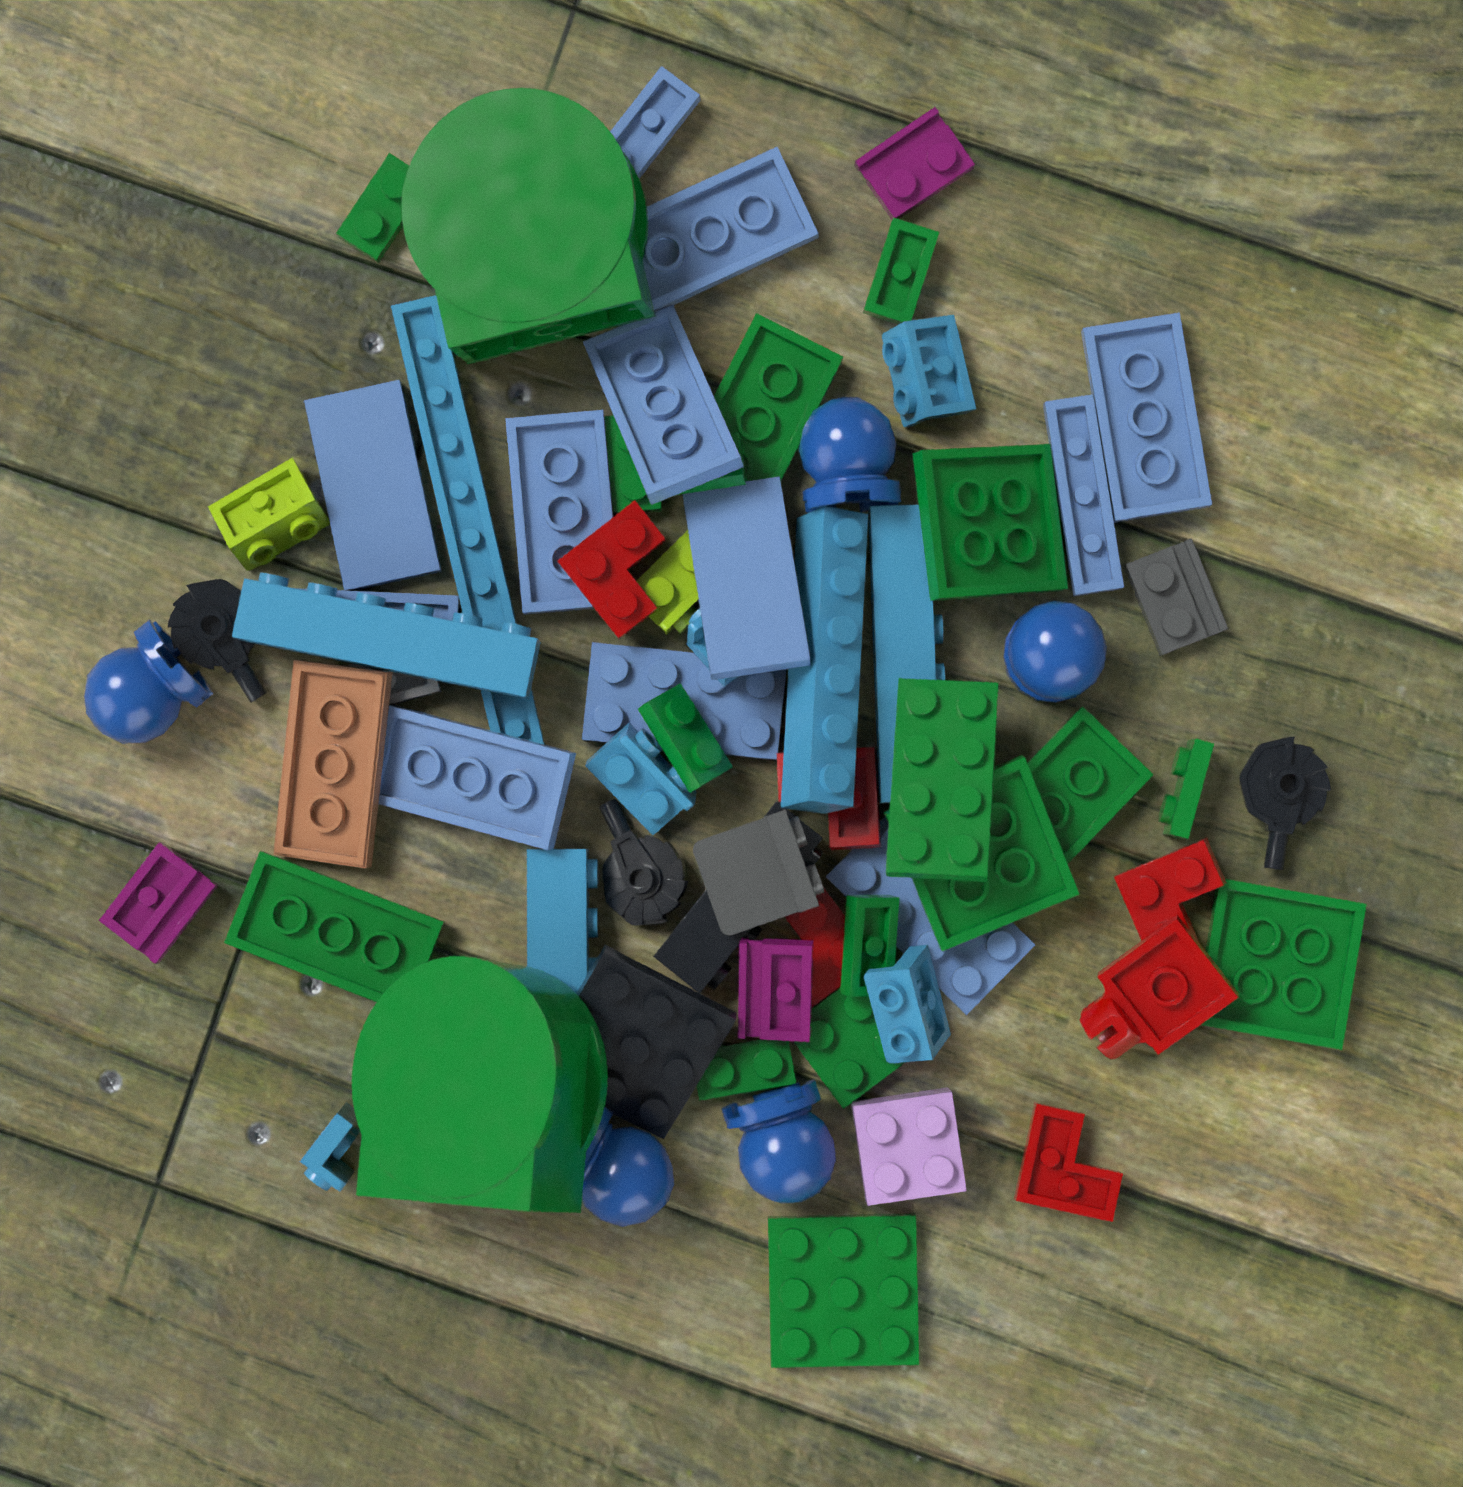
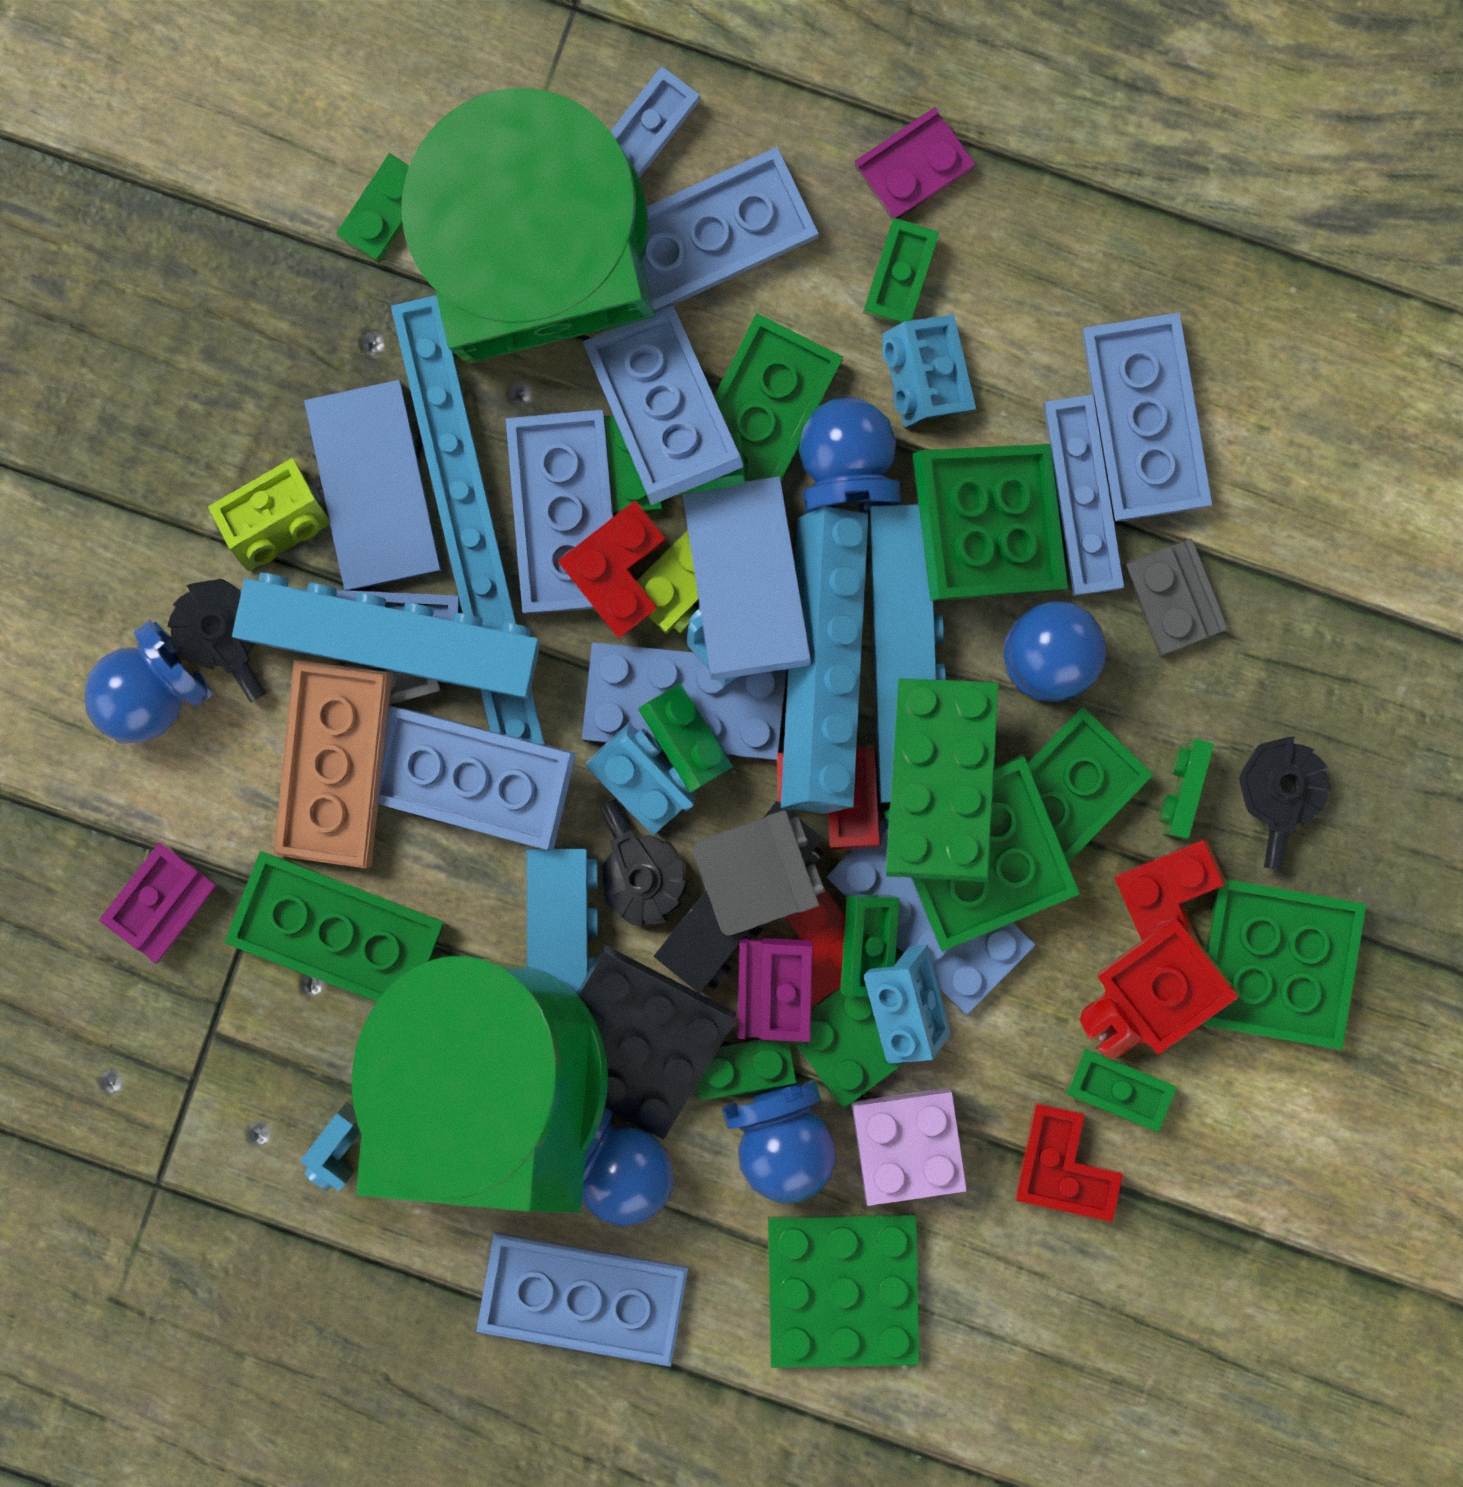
none -> medium blue tile [476,1232,688,1367]
none -> green plate [1065,1048,1177,1133]

